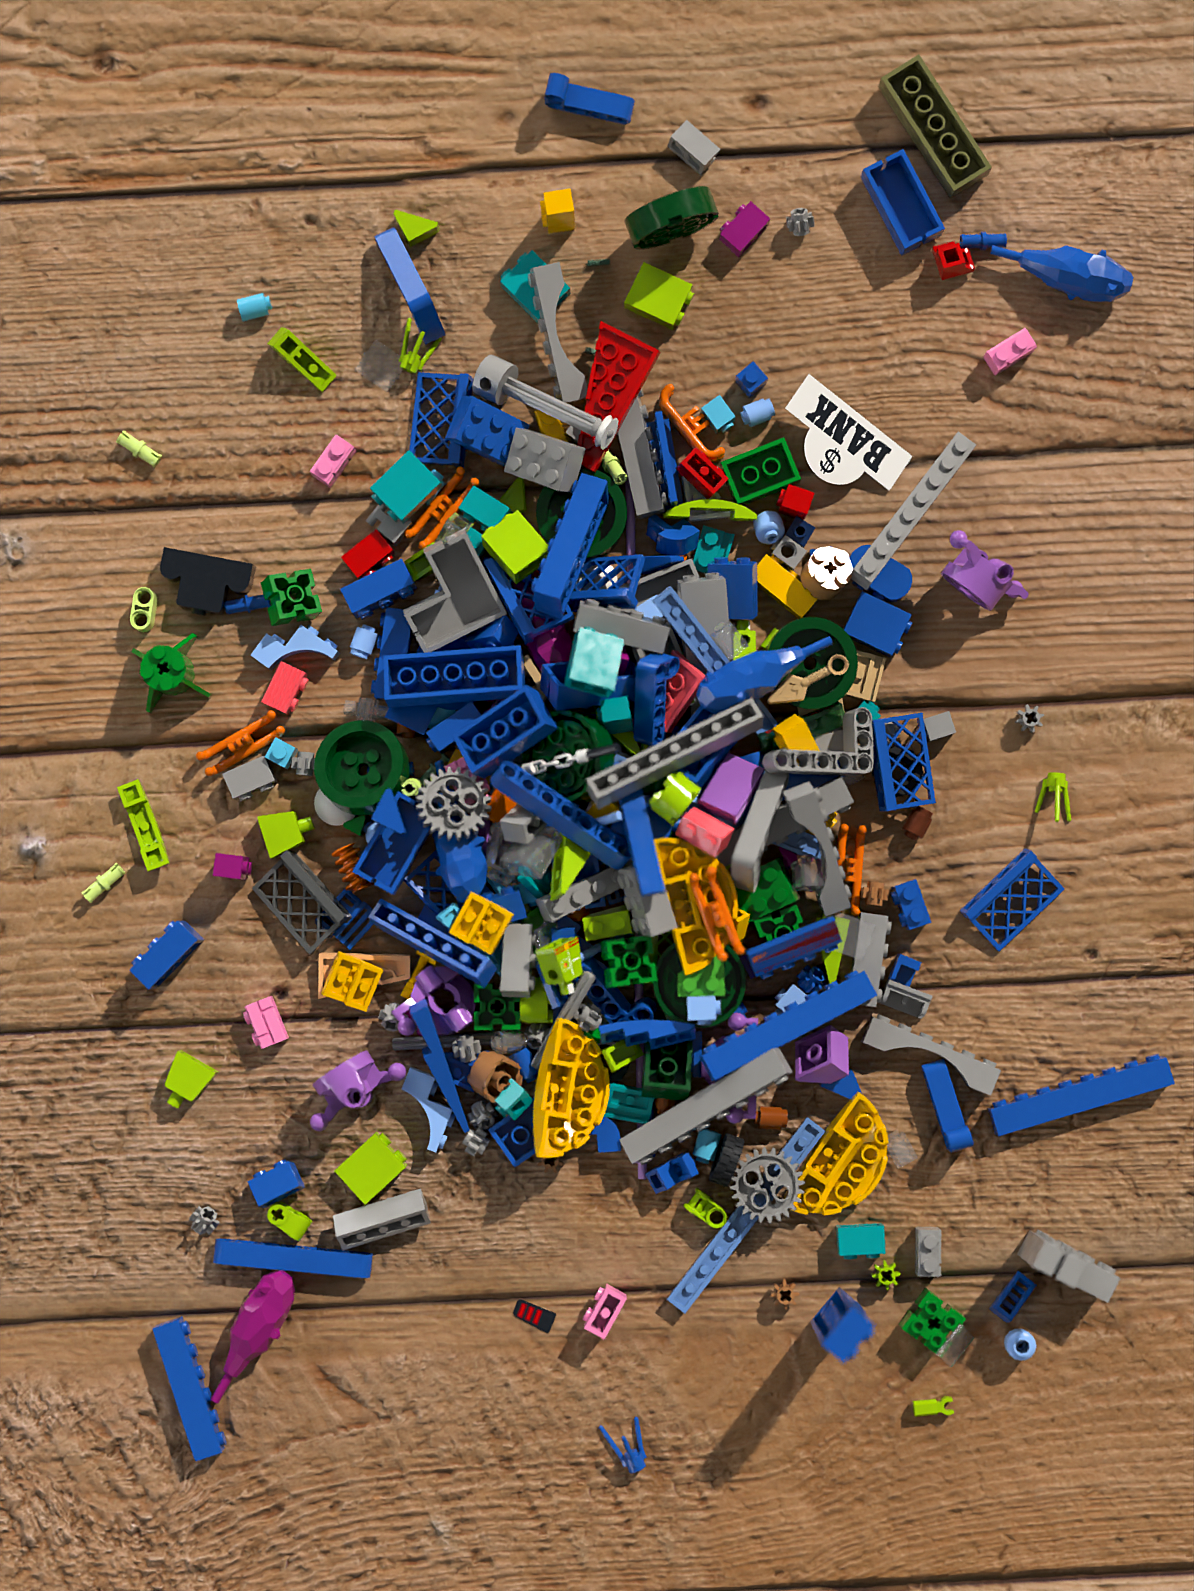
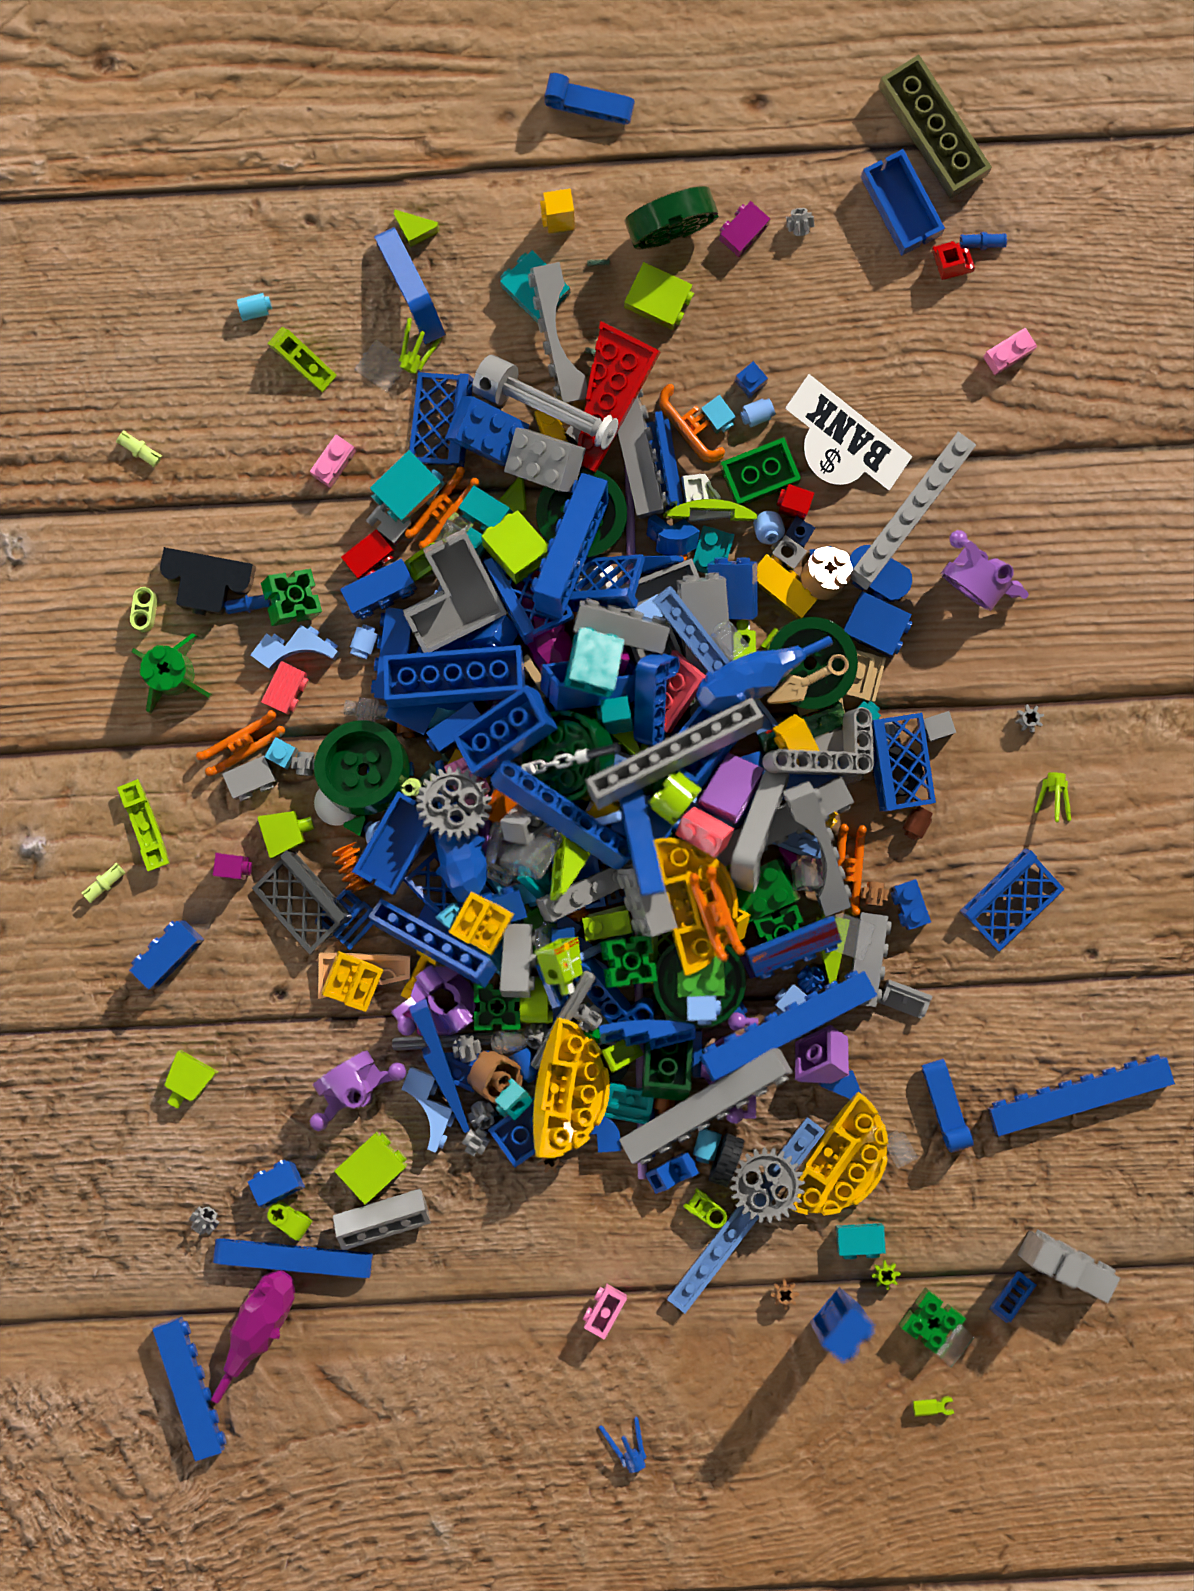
bright pink brick [243,996,289,1049] -> none
blue slope [371,788,407,835] -> none
light grey gear [378,1003,408,1031] -> none
black sticker [513,1299,556,1333] -> none
yellowish green pin [602,449,628,485] -> none
light grey hinge [667,120,720,175] -> none
red brick [675,447,729,499] -> none
dark orange brick [753,1106,788,1130] -> none
light grey arch [861,1014,1001,1096] -> none
blue panel [888,954,922,987] -> none
light grey brick [915,1227,941,1277] -> none
blue piece [990,245,1134,302] -> none
light blue head [1004,1328,1036,1361] -> none

